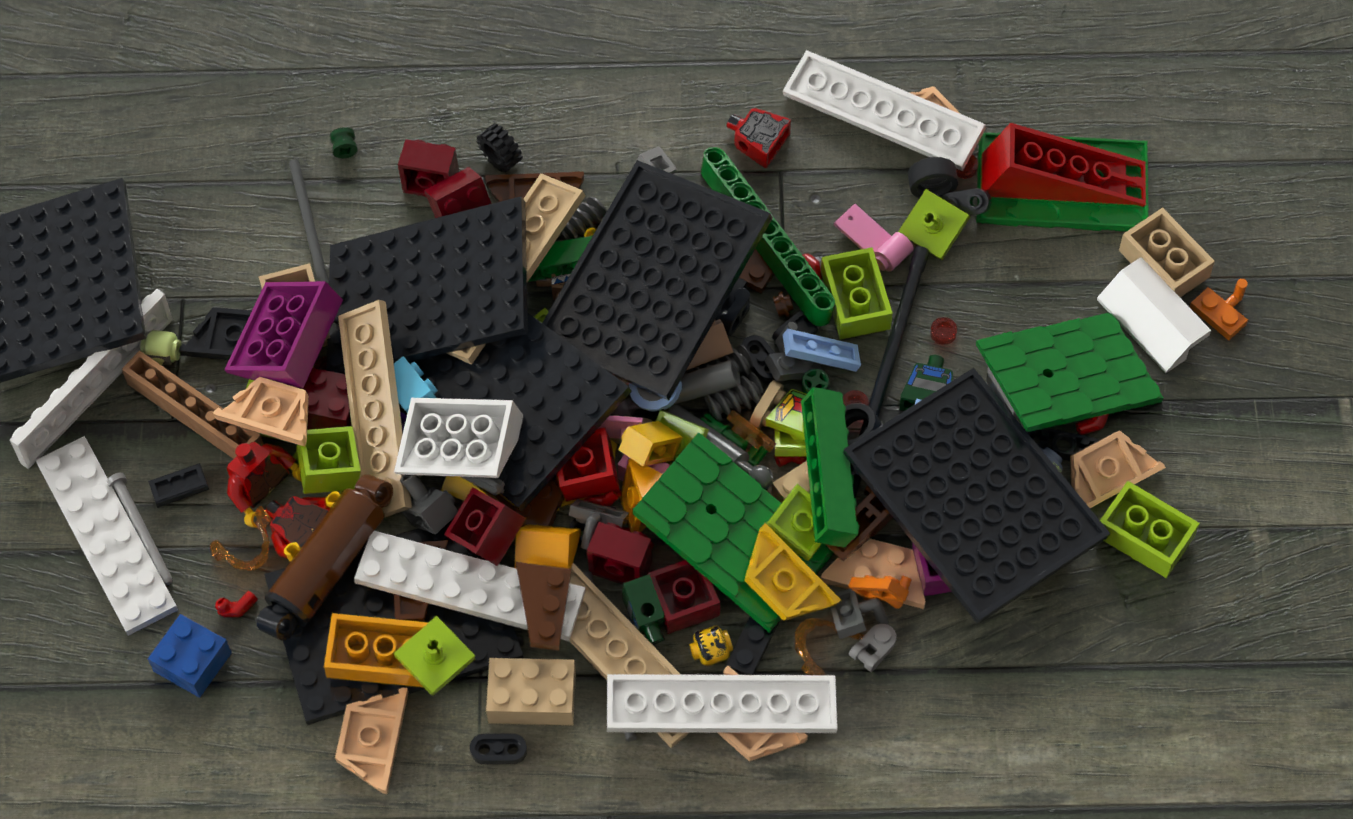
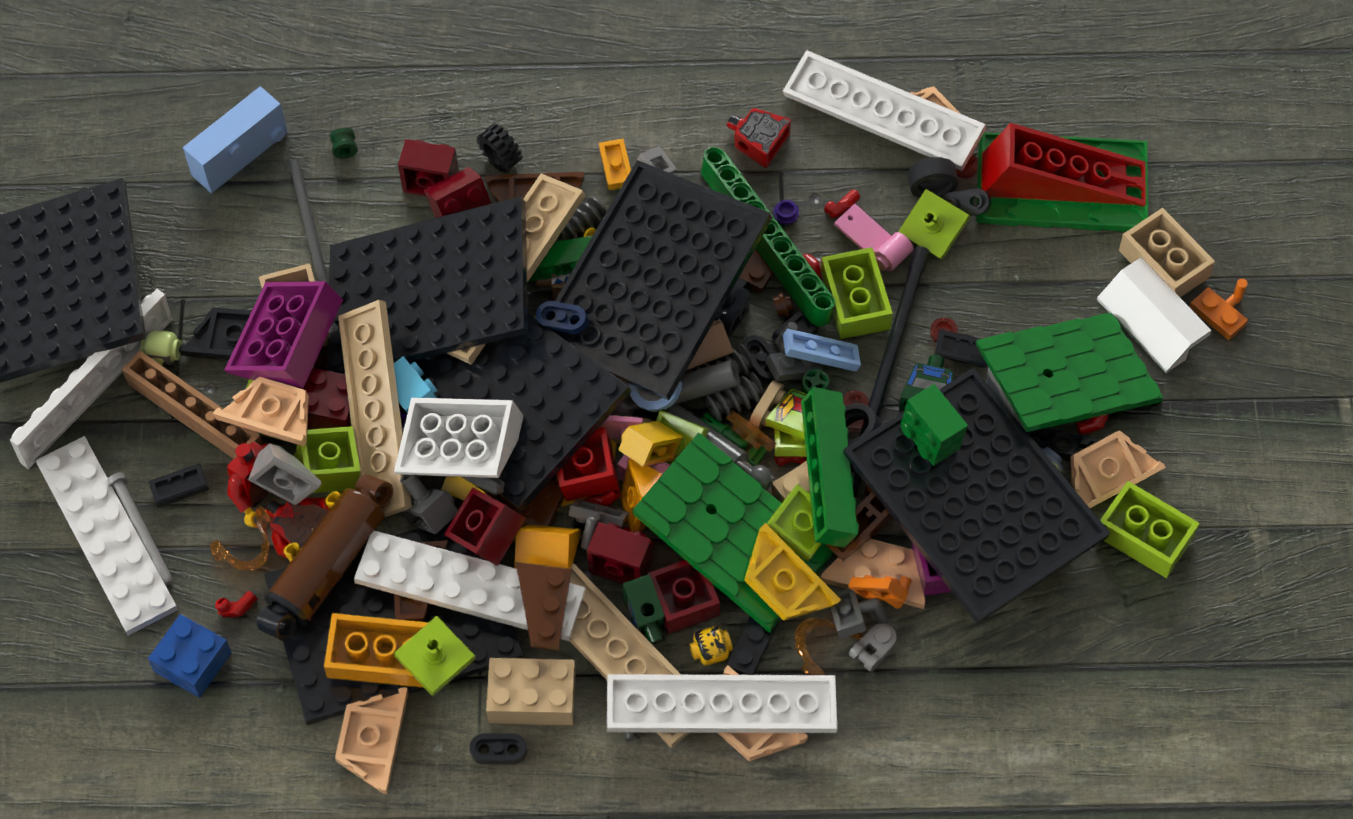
none -> light blue brick [183,86,288,193]
none -> light grey slope [248,443,321,505]
none -> dark blue plate [536,301,589,334]
none -> light orange plate [599,138,631,190]
none -> dark purple plate [773,200,799,225]
none -> red arm [824,189,860,218]
none -> green brick [900,384,968,466]
none -> black plate [934,329,987,368]

